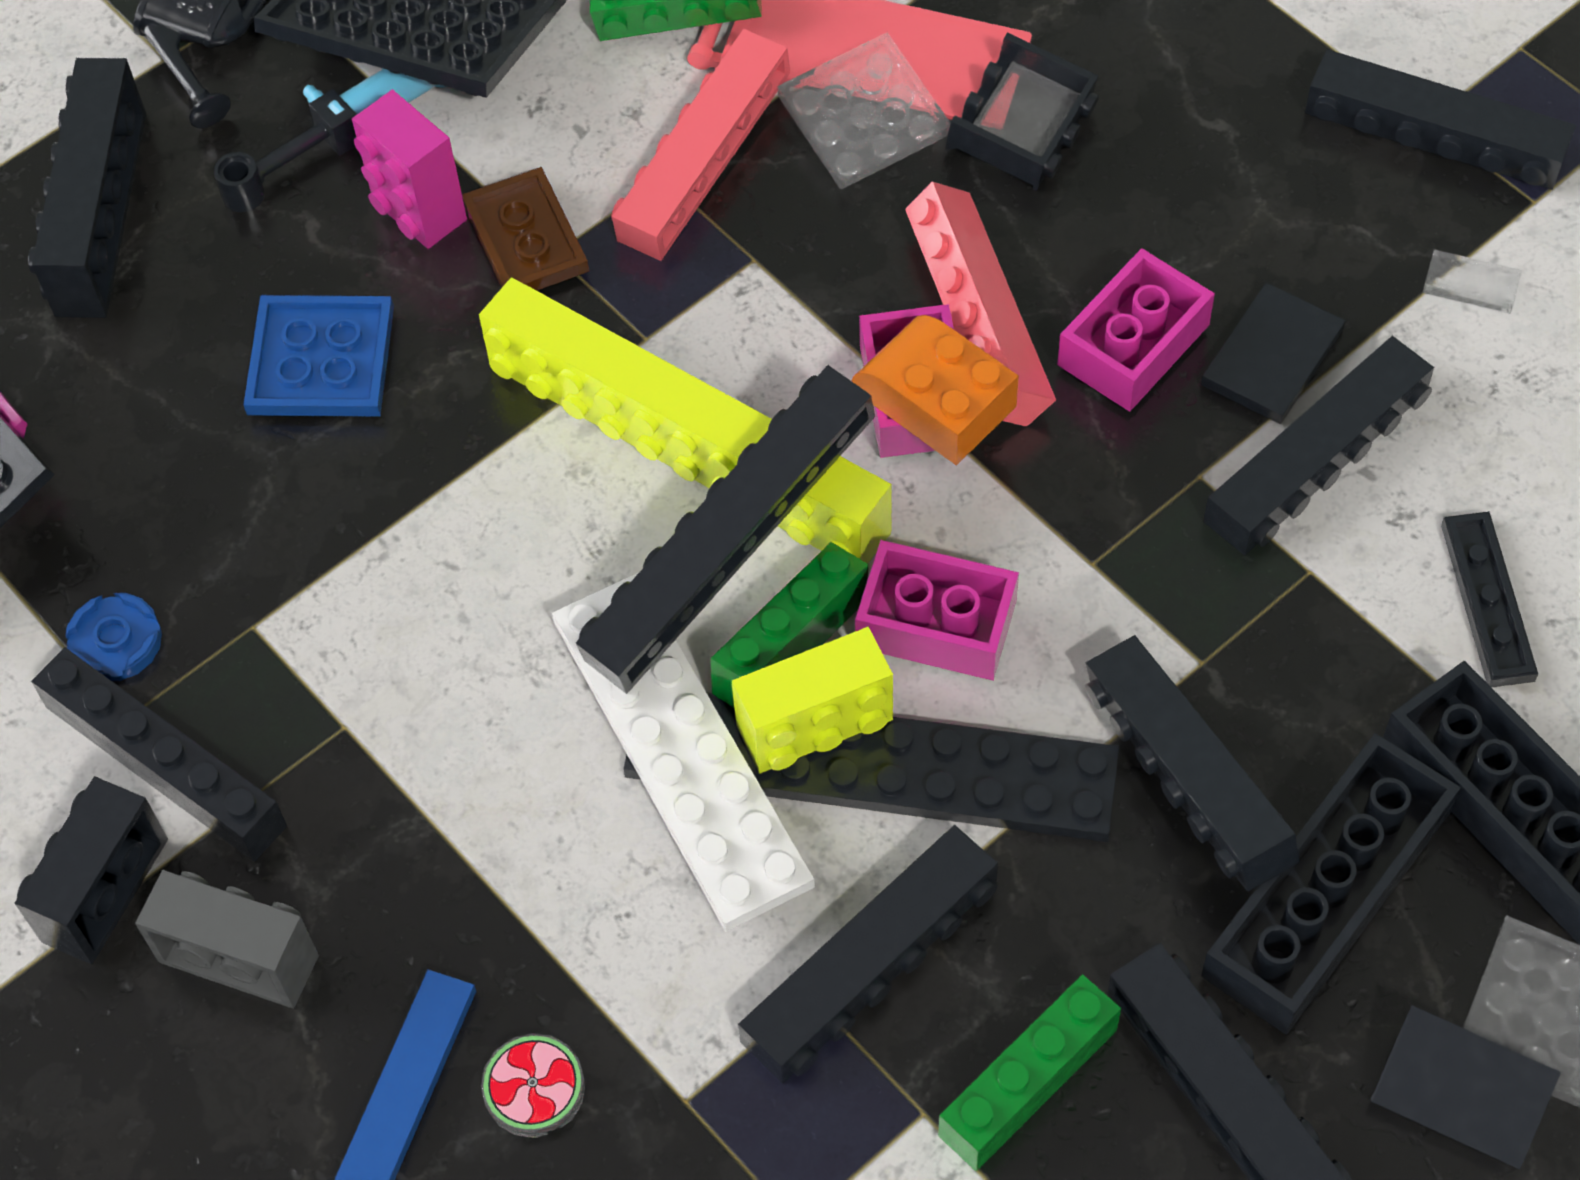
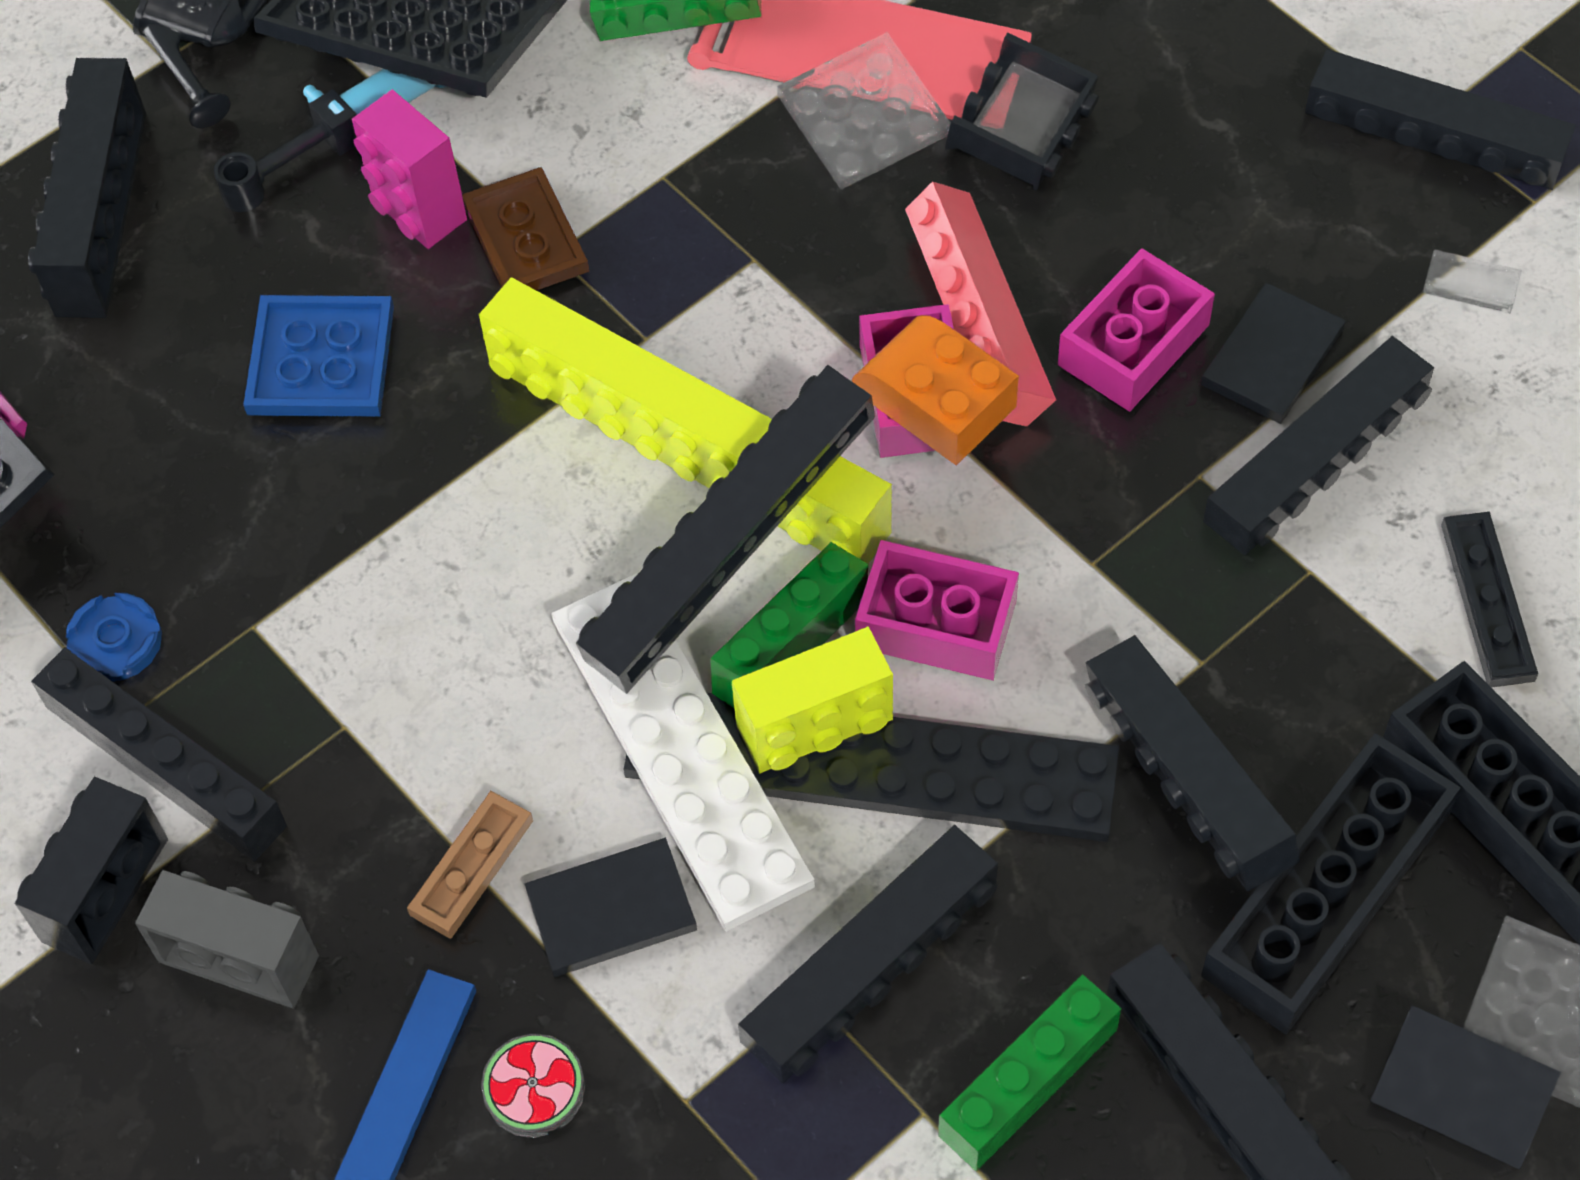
coral brick [611,29,790,261] -> none
none -> medium nougat plate [407,791,533,939]
none -> black tile [524,837,697,977]

